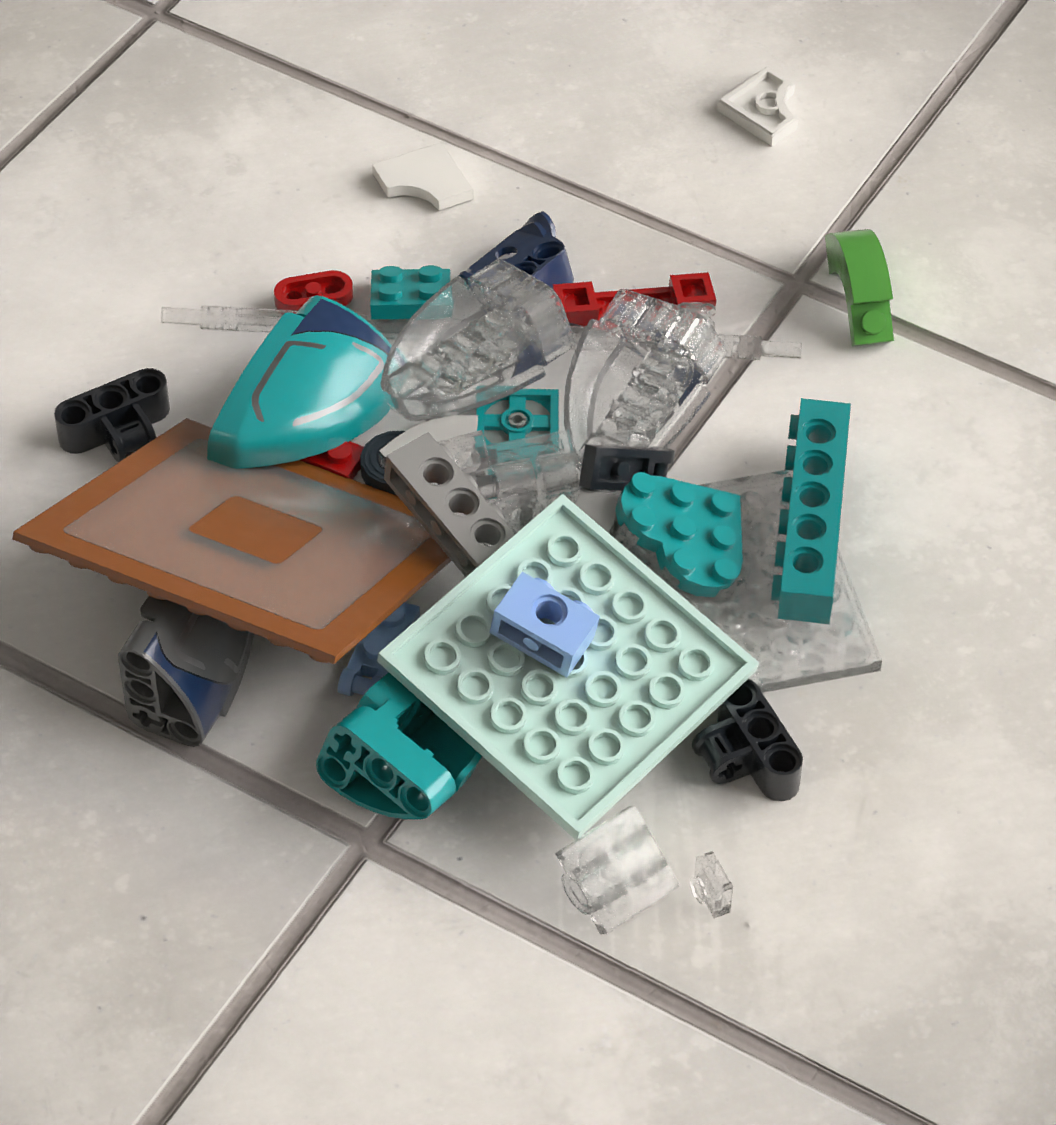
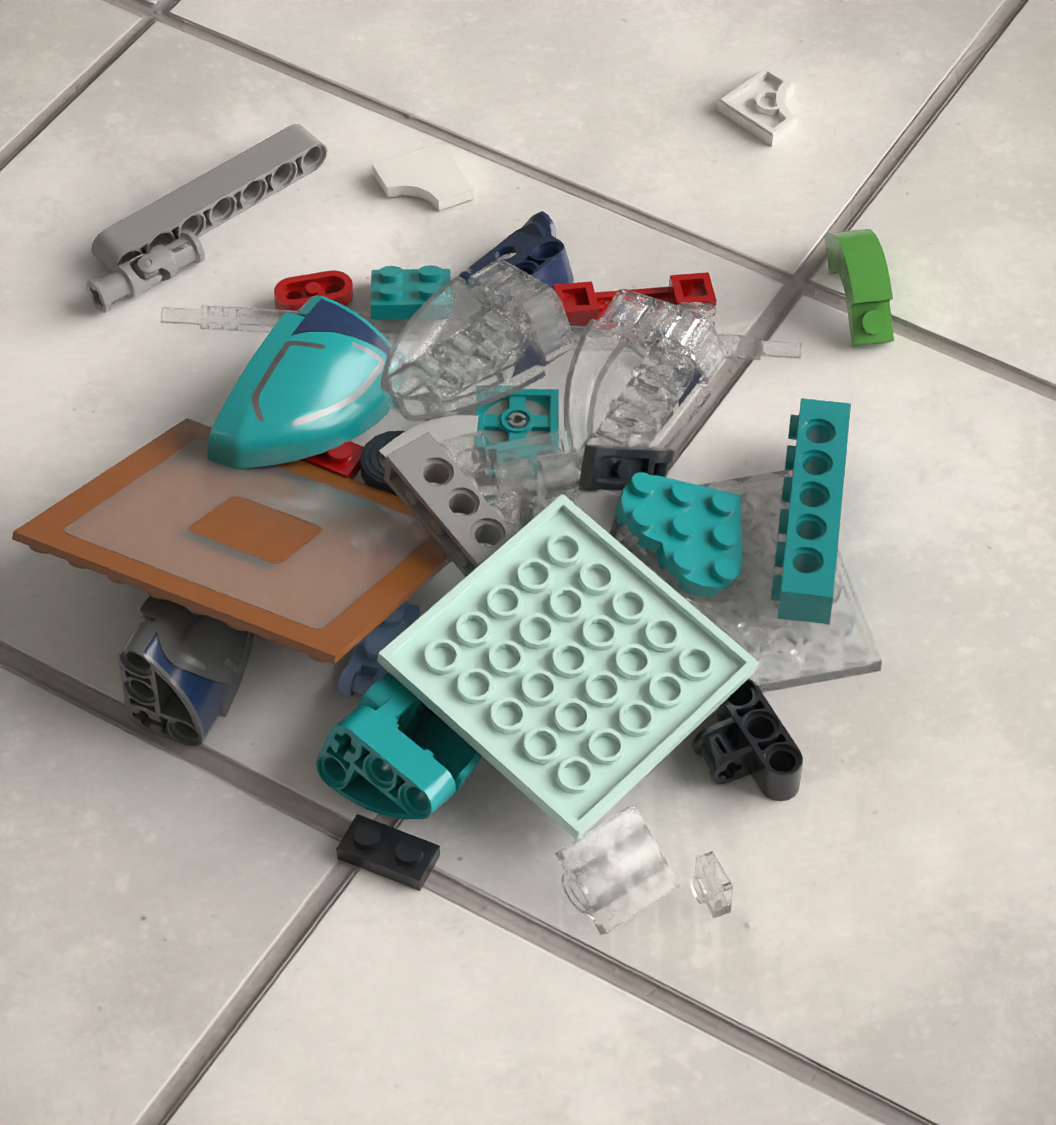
black piece [54,368,170,462] -> none
light blue brick [489,572,600,678] -> none
none -> light grey piece [86,230,205,313]
none -> light grey beam [91,124,328,273]
none -> black plate [336,814,440,891]

